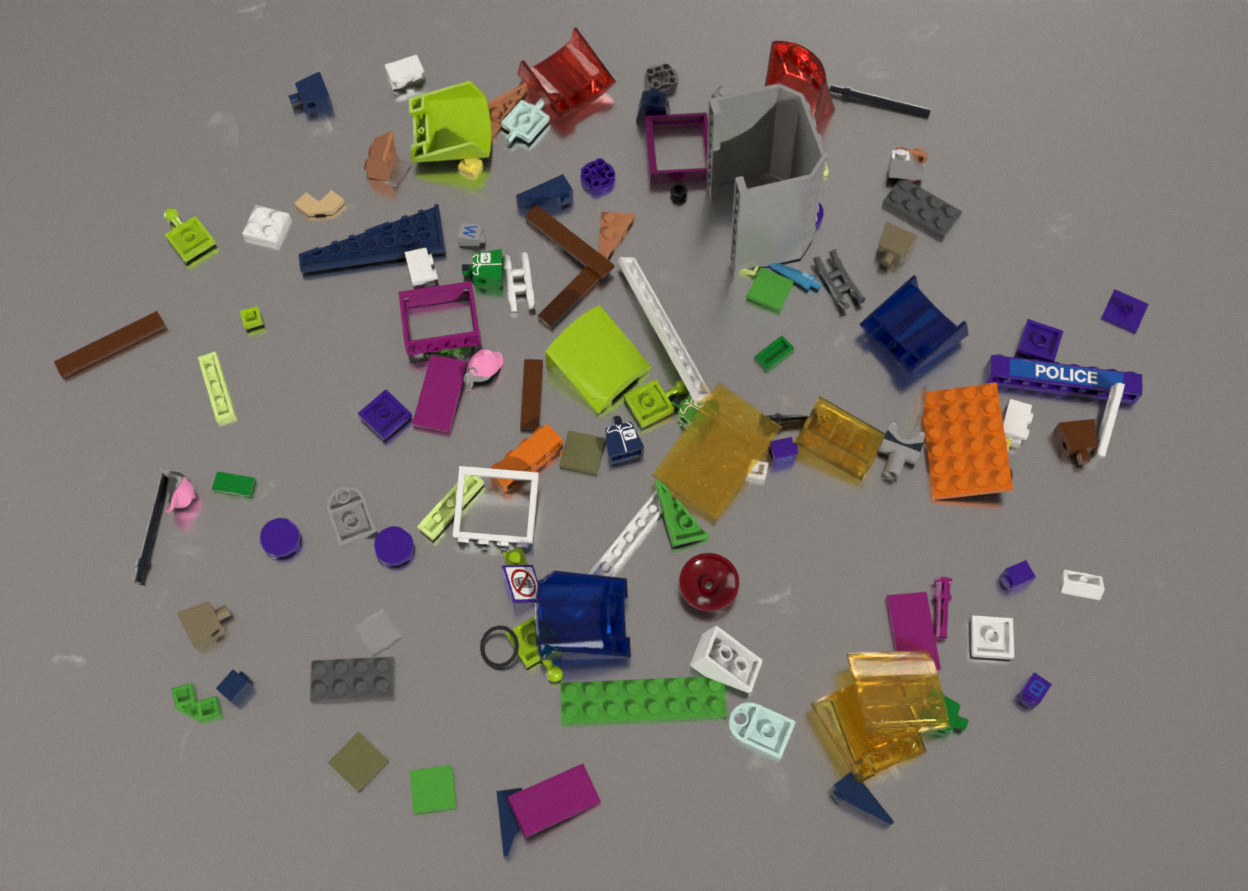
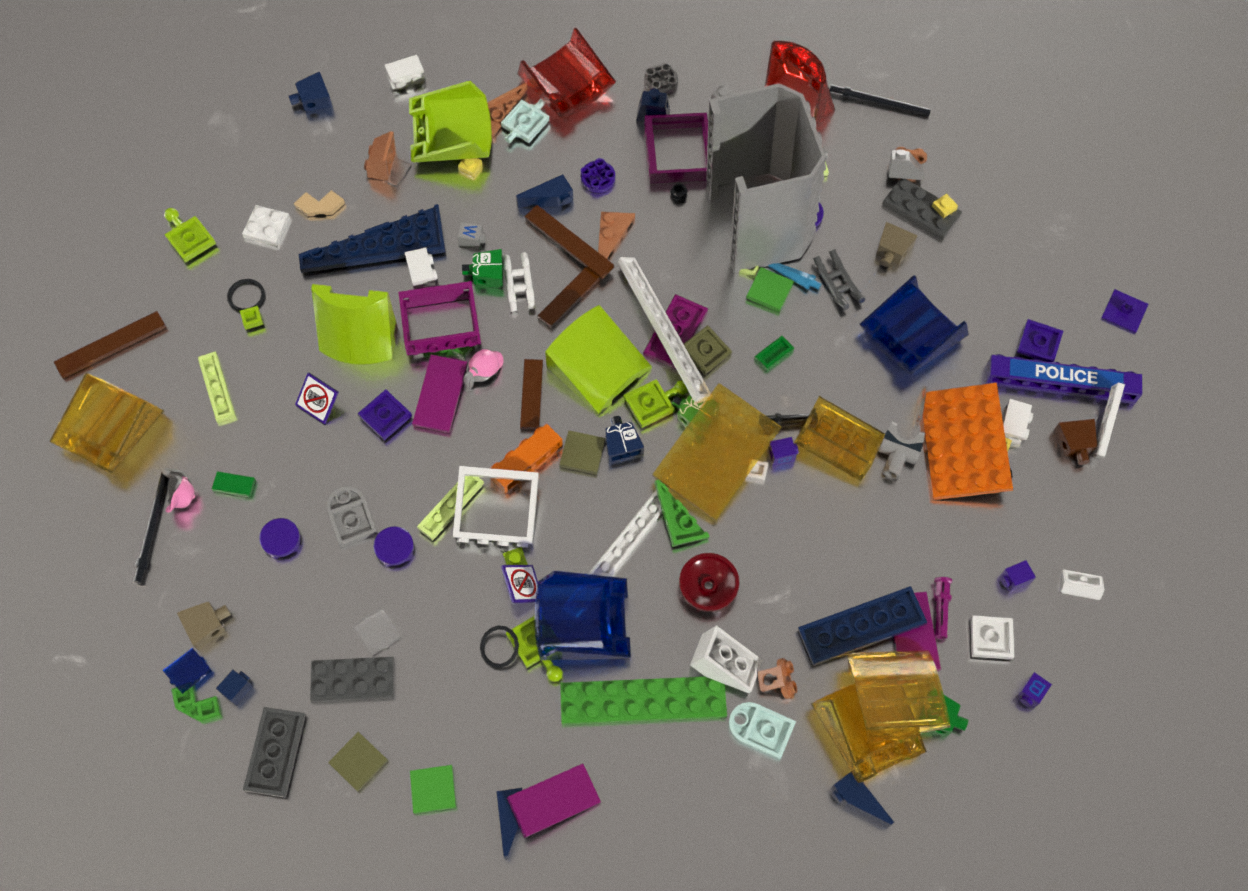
none -> clear yellow windscreen [49,373,165,473]
none -> clear blue piece [162,648,212,694]
none -> black piece [227,279,265,311]
none -> dark grey plate [243,707,306,798]
none -> piece [295,372,339,424]
none -> lime windscreen [311,284,398,365]
none -> magenta tile [643,294,708,370]
none -> olive tile [684,325,732,375]
none -> nougat bracket [757,658,797,699]
none -> dark blue plate [798,586,927,666]
none -> light yellow plate [932,194,958,218]

